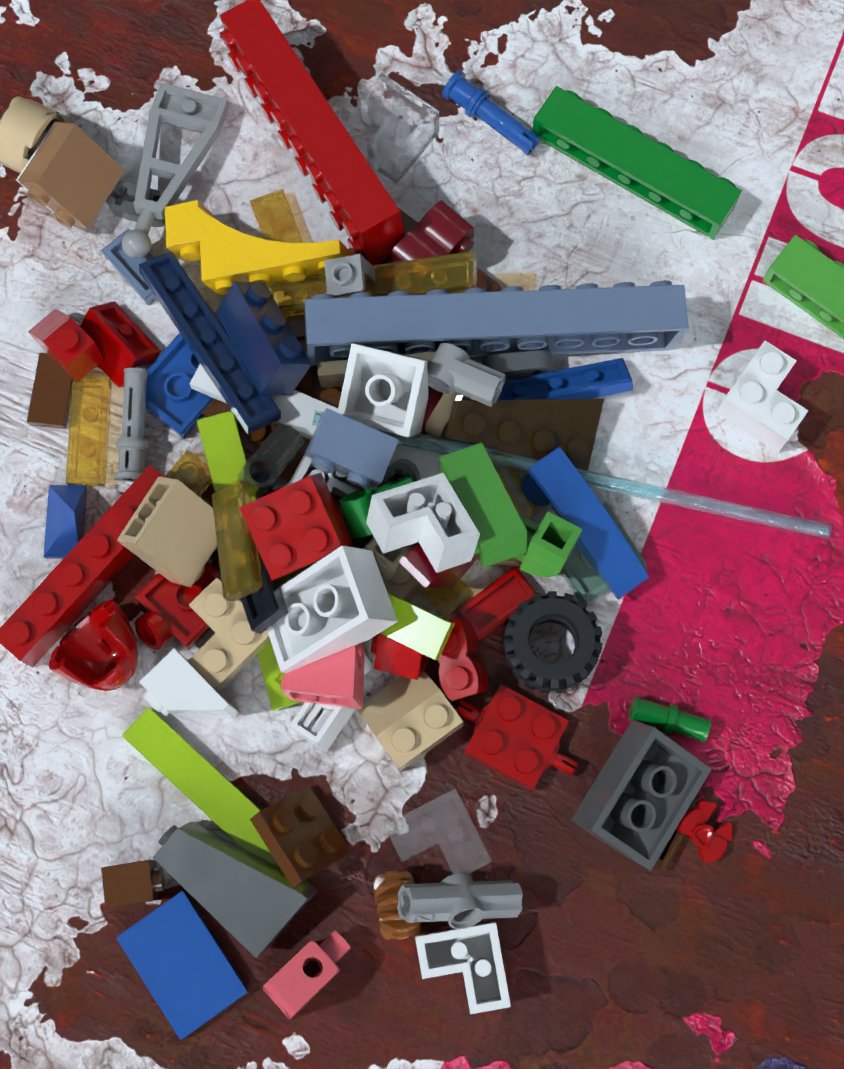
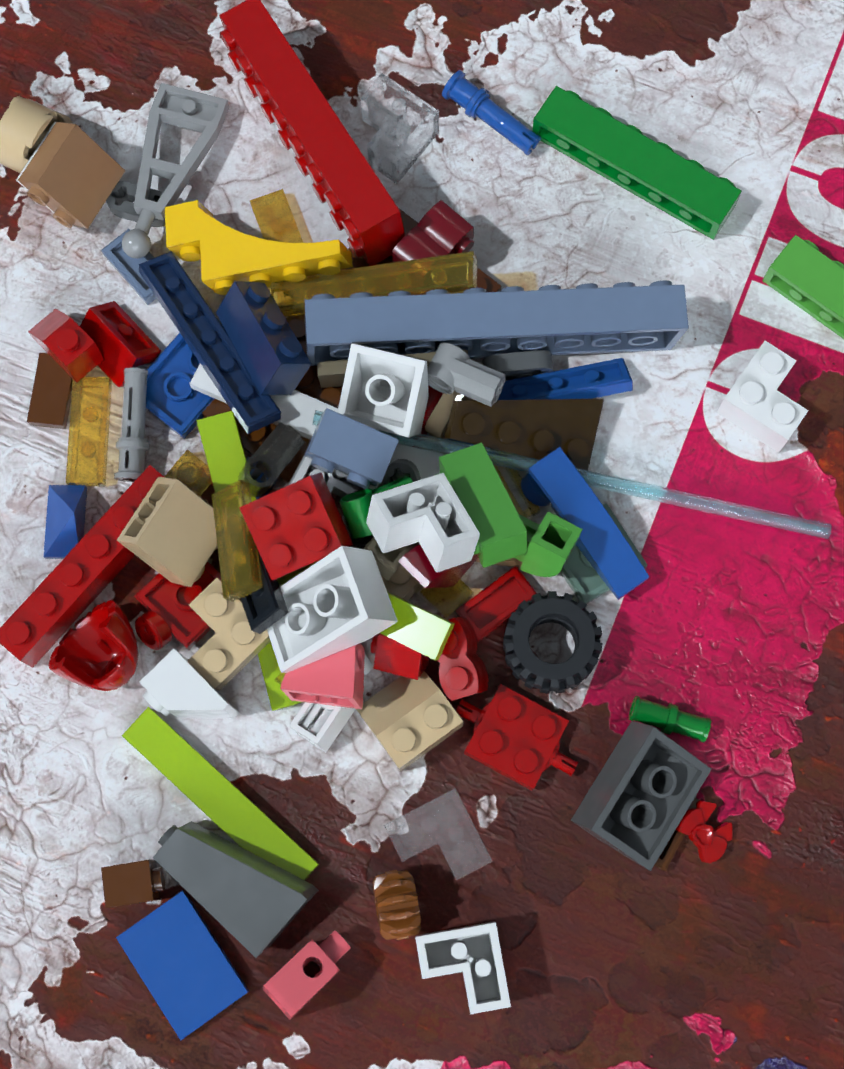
reddish brown plate [250,786,352,888] -> none
light grey bracket [324,254,376,298] -> none
light grey piece [397,873,523,929] -> none

